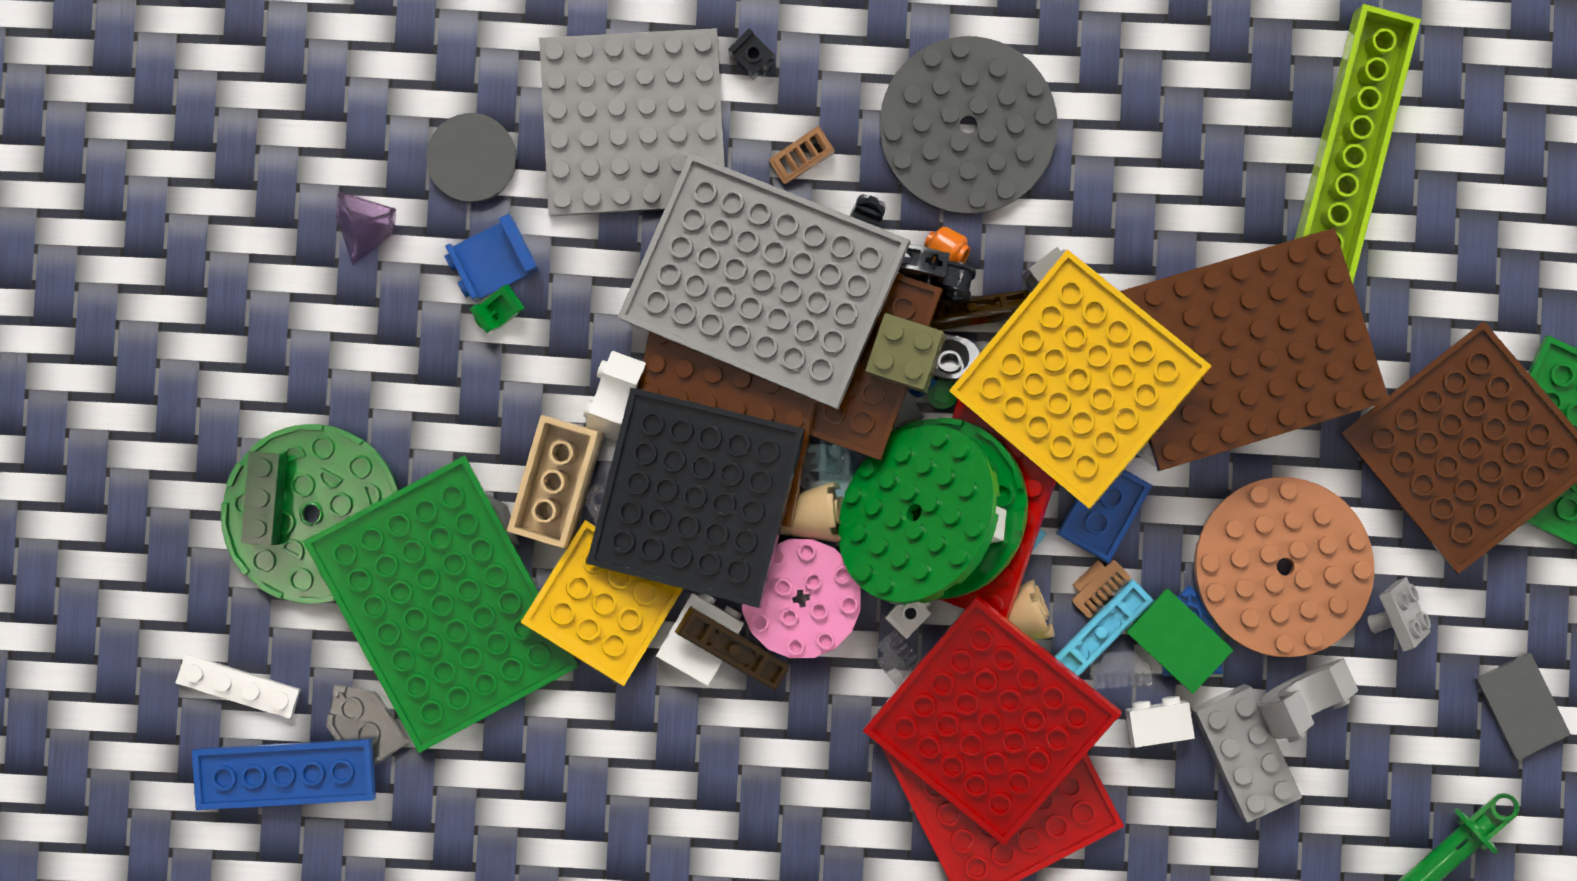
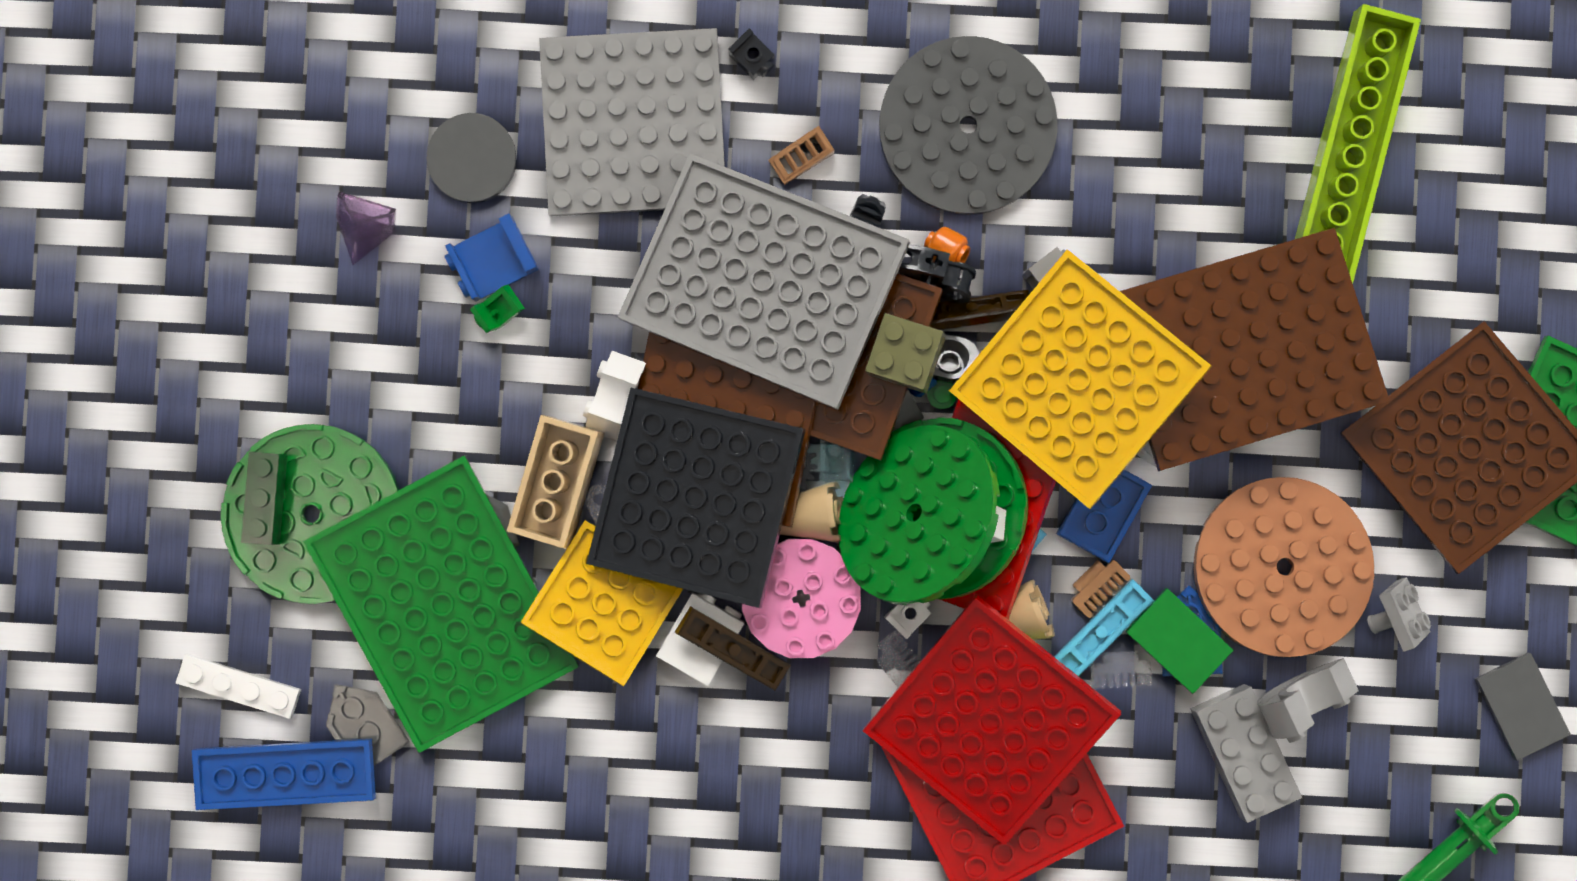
white brick [1125,696,1195,748] -> none

